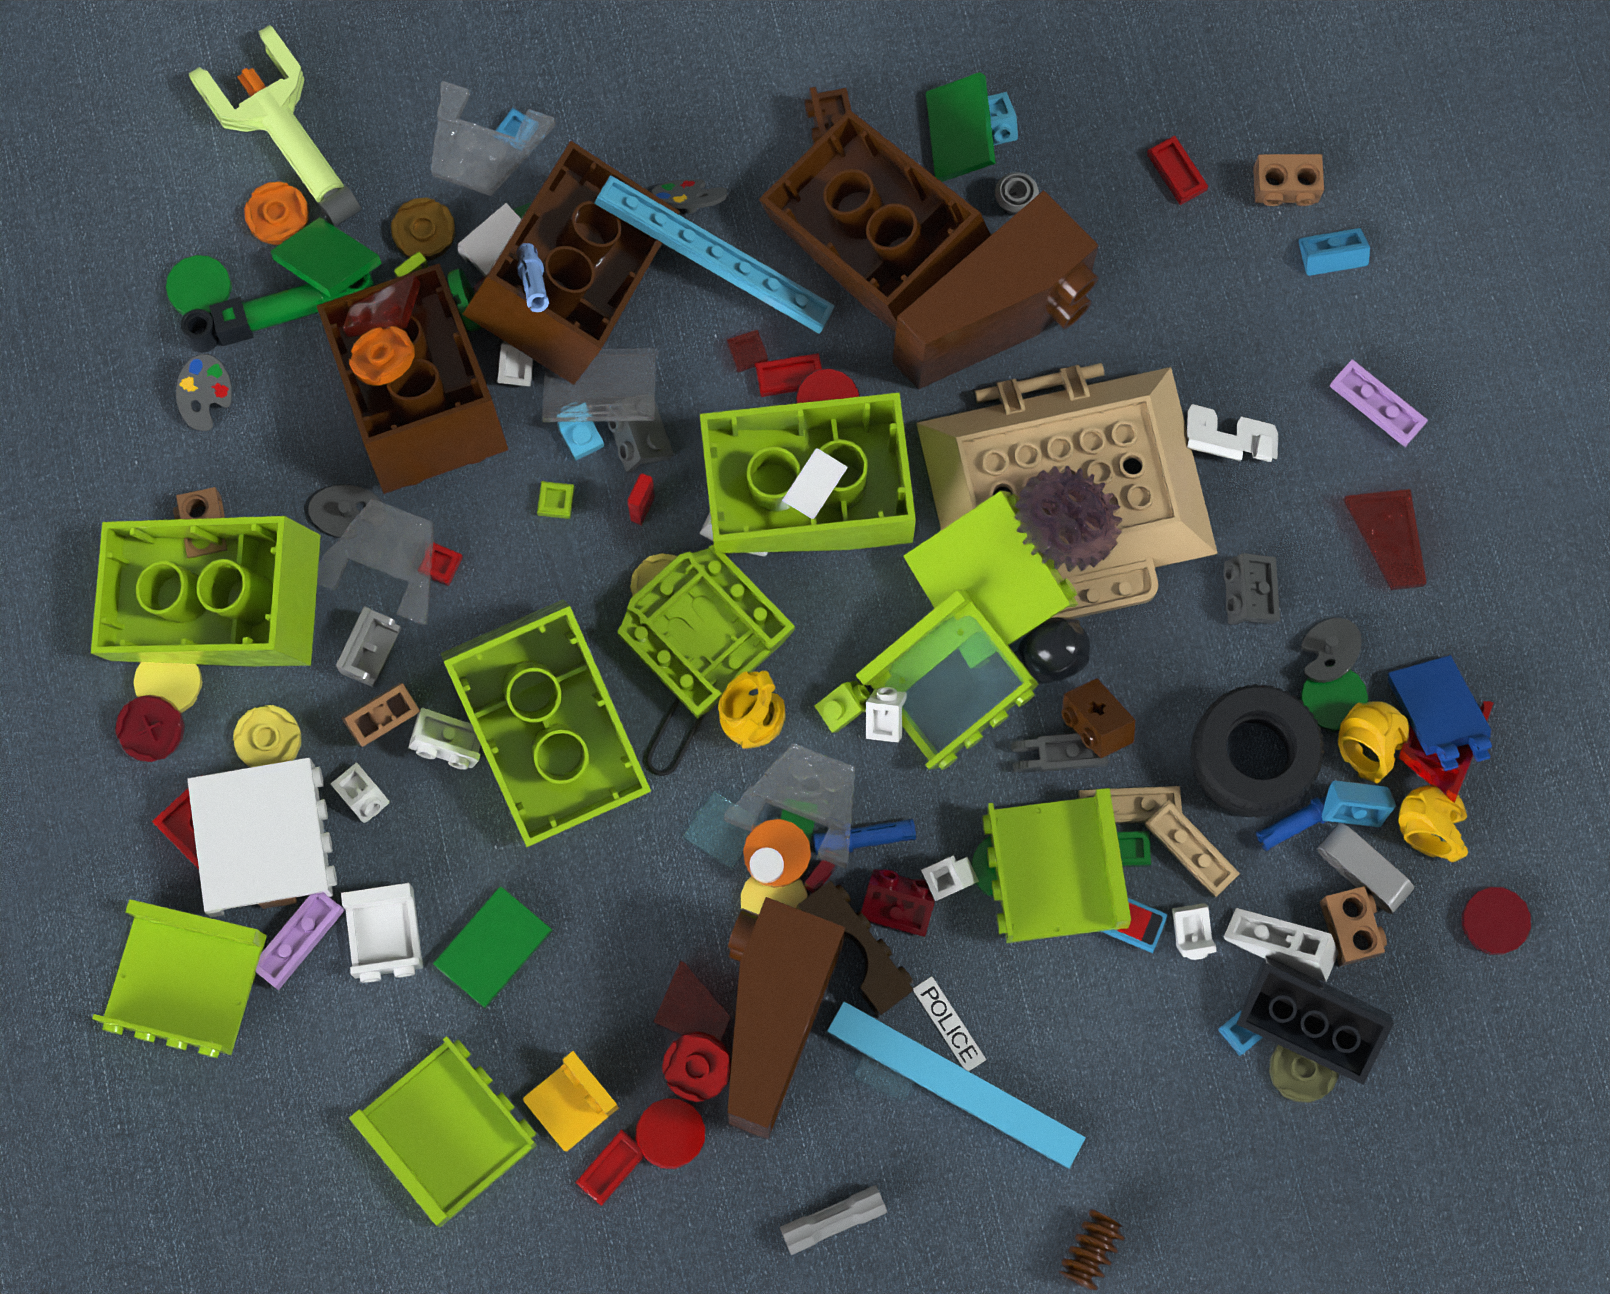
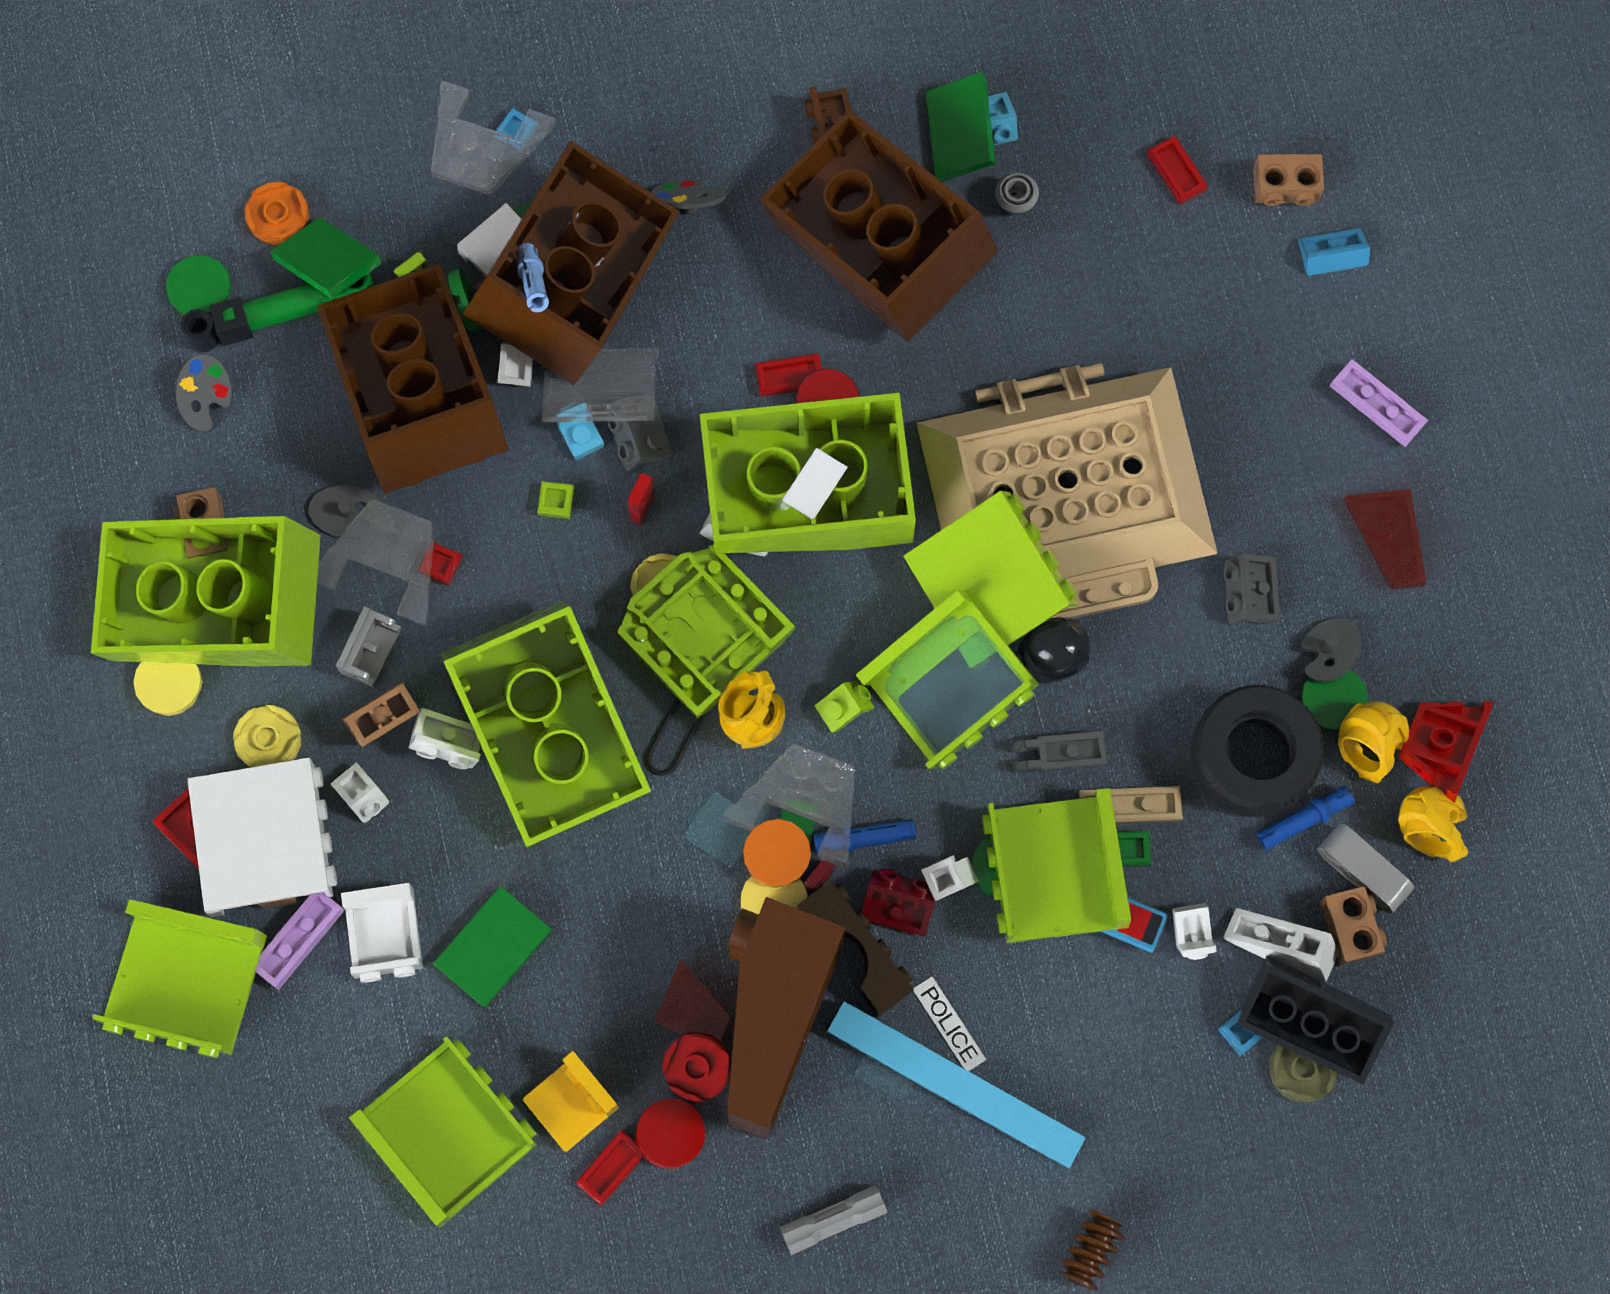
dark red tile [115,695,185,762] -> none
yellowish green piece [188,25,361,226] -> none
clear red wing [343,275,421,337] -> none
orange tile [349,326,415,386] -> none
pearl gold tile [391,197,456,260] -> none
medium azure tile [594,175,835,334] -> none
clear red tile [727,330,768,373] -> none
white tile [750,847,784,883] -> none
white bracket [866,687,906,743] -> none
reddish brown slope [892,190,1099,389] -> none
gear [1014,465,1122,572] -> none
reddish brown brick [1061,678,1136,759] -> none
tan tile [1144,800,1240,897] -> none
white piece [1187,404,1278,462] -> none
dark azure slope [1321,780,1396,827] -> none
blue tile [1388,655,1492,771] -> none
dark red tile [1461,887,1531,955] -> none

